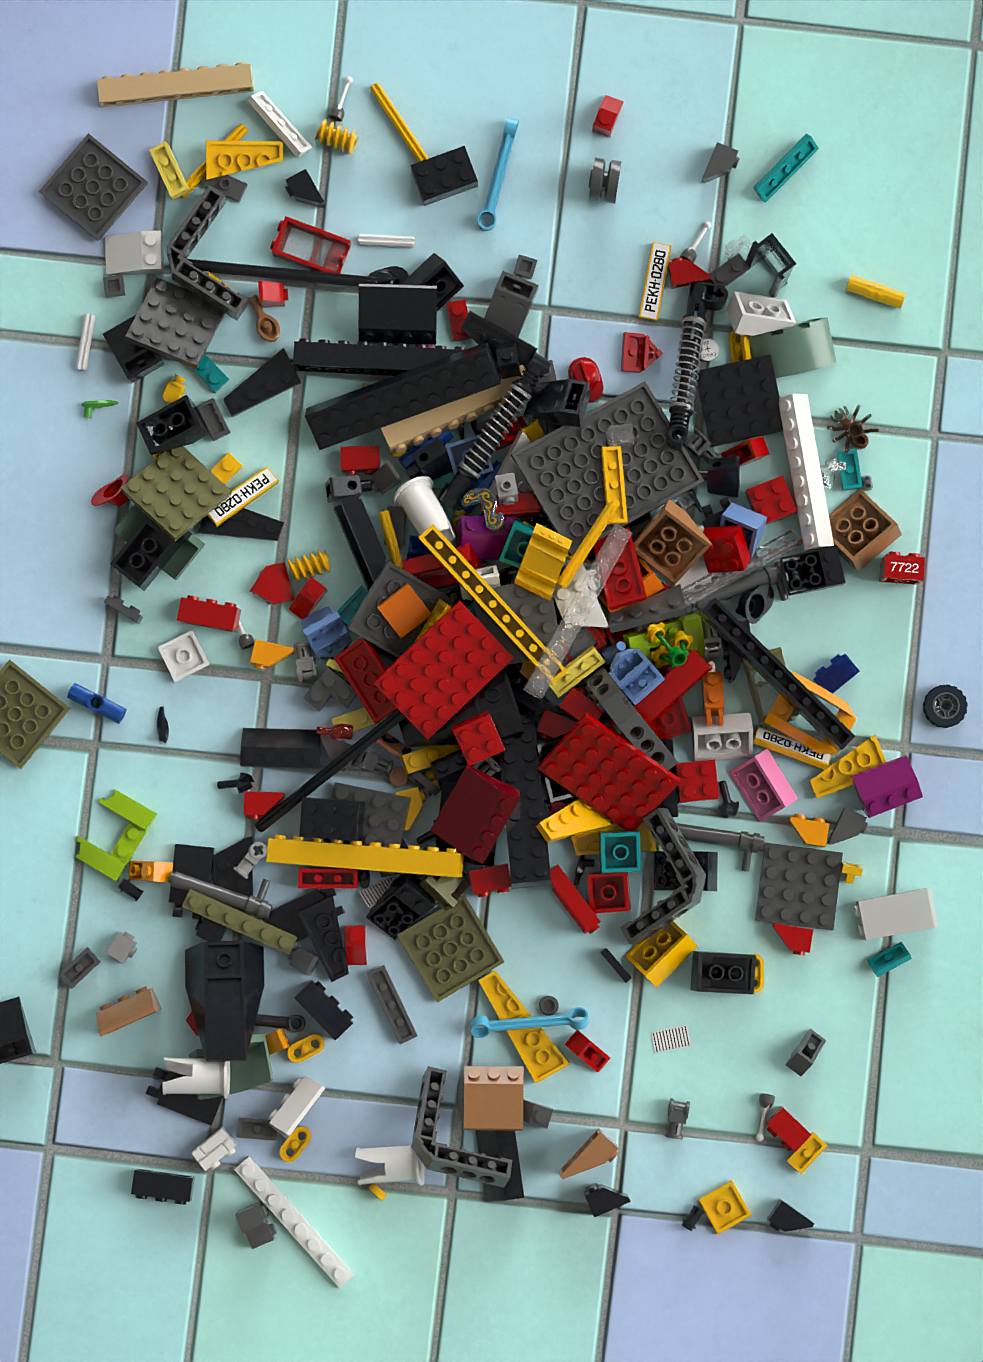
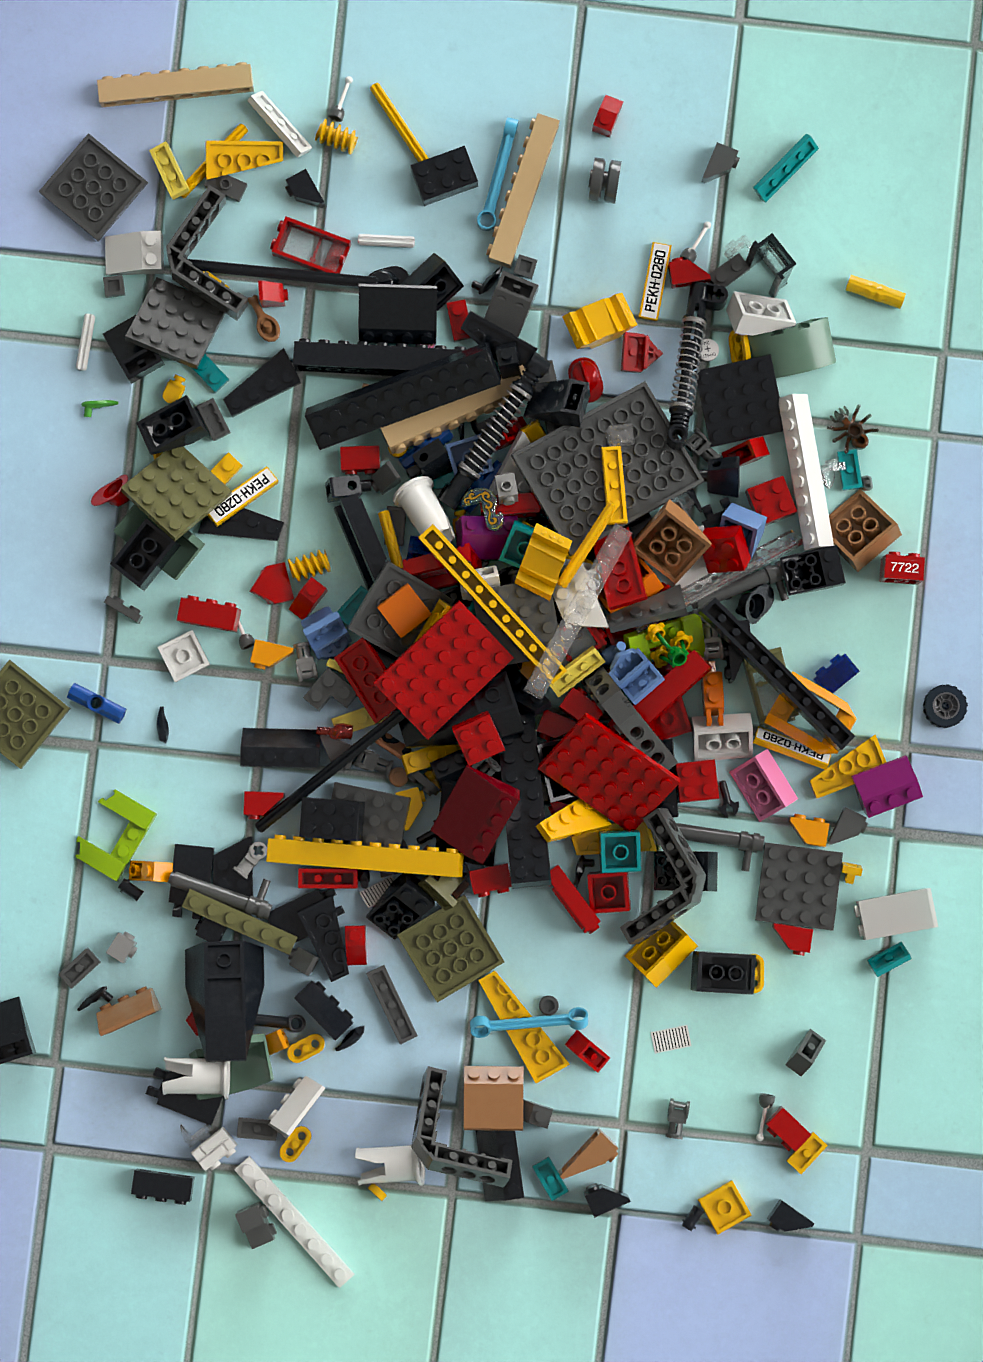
black bar [217,773,254,793] -> none
black tile [600,948,631,983] -> none
none -> black bar [77,986,113,1011]
none -> clear plate [180,1124,212,1147]
none -> black bar [335,1026,364,1051]
none -> black bar [471,266,503,295]
none -> tan brick [486,113,560,268]
none -> teal plate [532,1157,569,1201]
none -> yellow slope [562,293,637,349]

